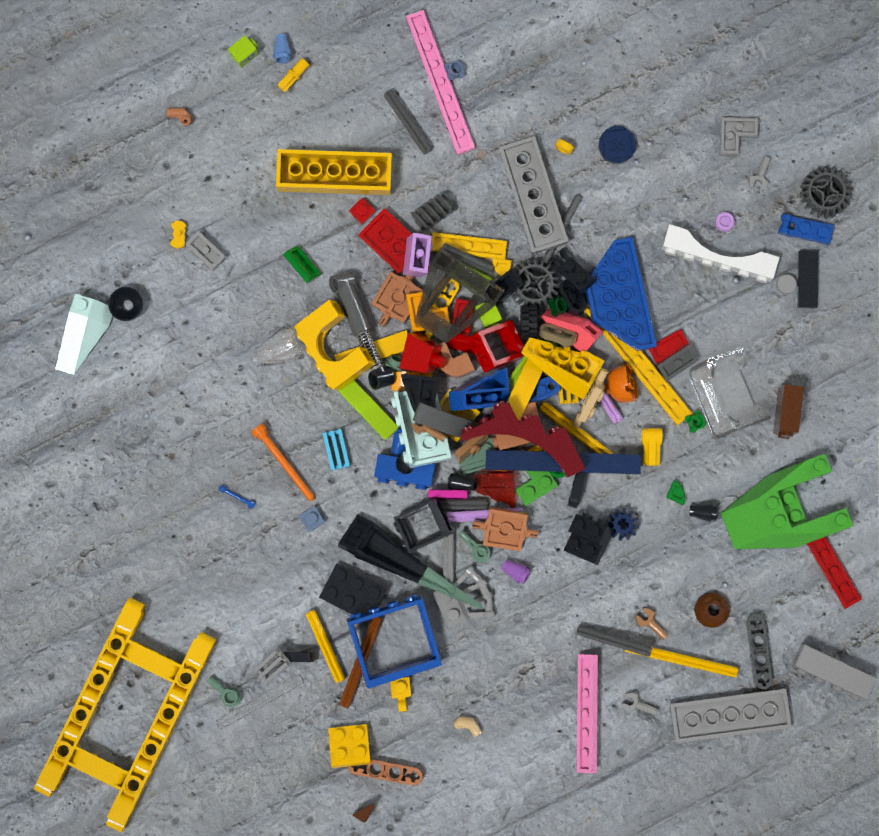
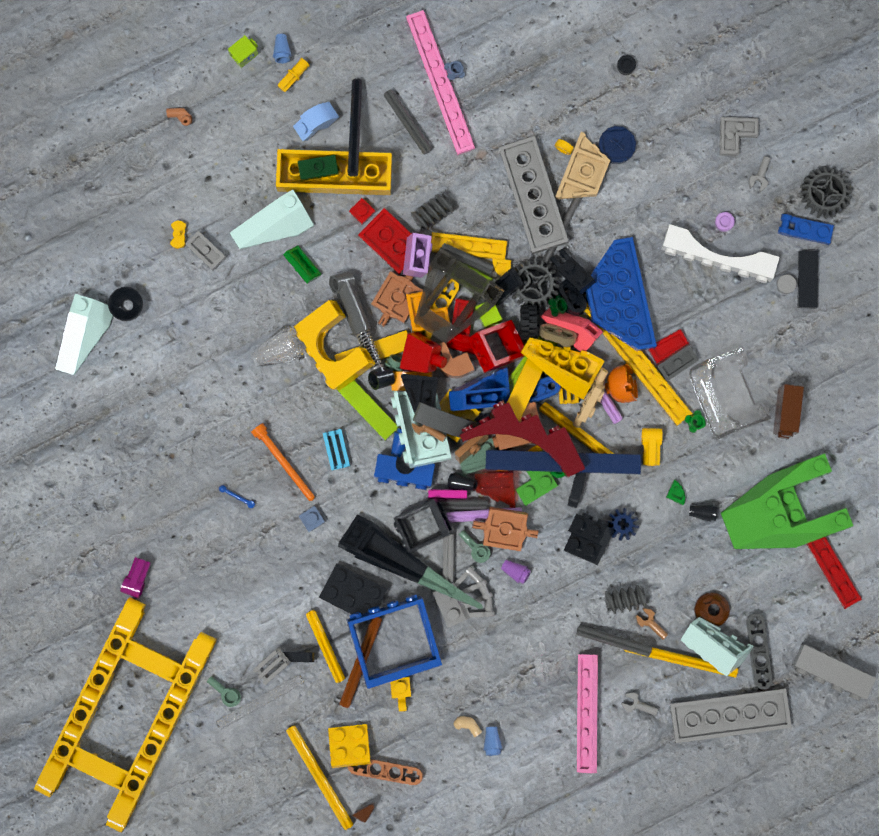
none -> magenta piece [120,557,151,599]
none -> light aqua wedge [230,190,314,249]
none -> yellow axle [286,725,353,830]
none -> light blue brick [293,102,339,142]
none -> dark green plate [297,155,339,181]
none -> black axle [348,79,362,177]
none -> medium blue cone [483,727,503,756]
none -> tan wing [555,132,610,200]
none -> dark grey piece [604,585,647,614]
none -> black tile [617,55,636,75]
none -> light aqua wedge [681,617,754,676]

